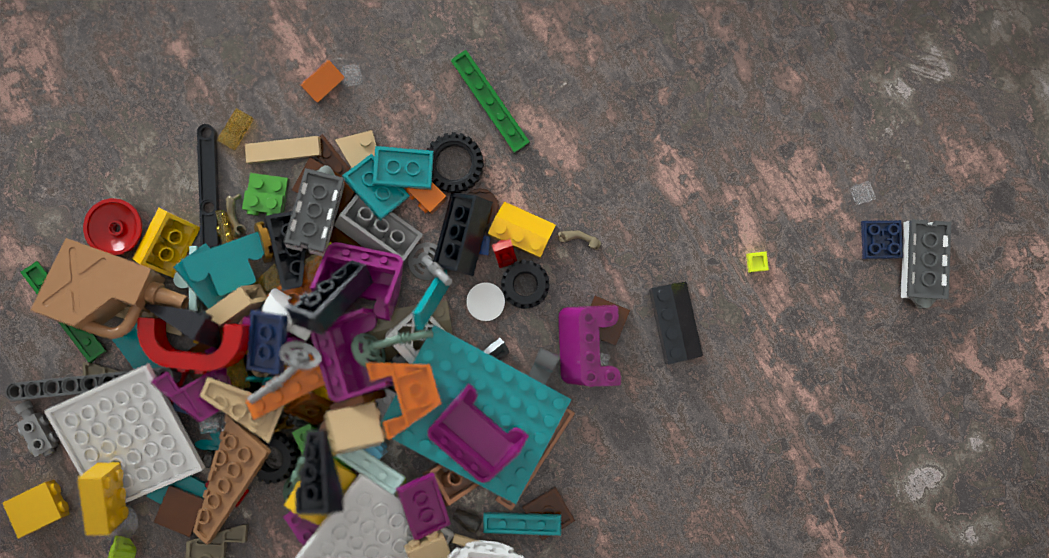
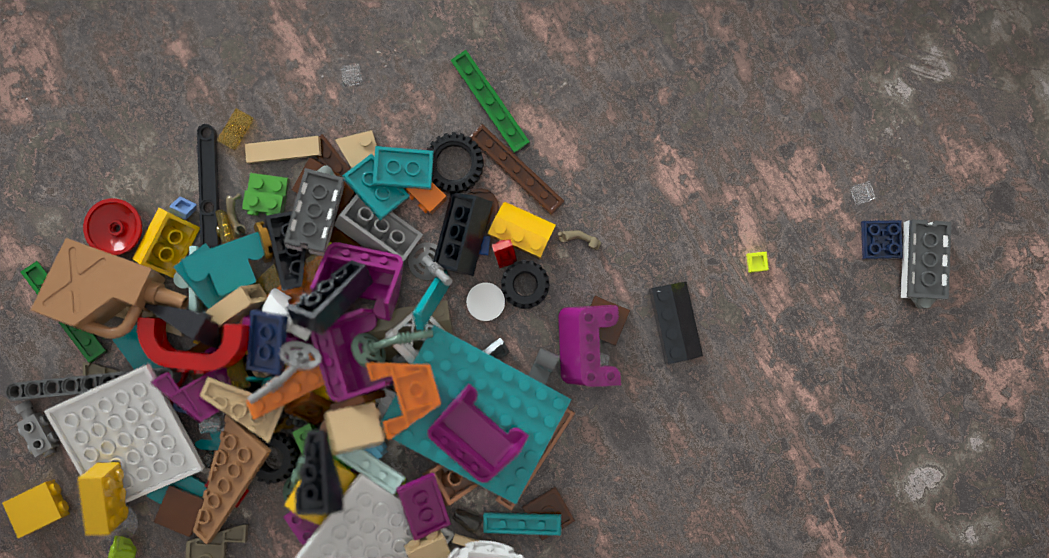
orange panel [300,60,344,102] -> none
none -> medium blue plate [169,197,197,220]
none -> reddish brown tile [470,124,564,215]

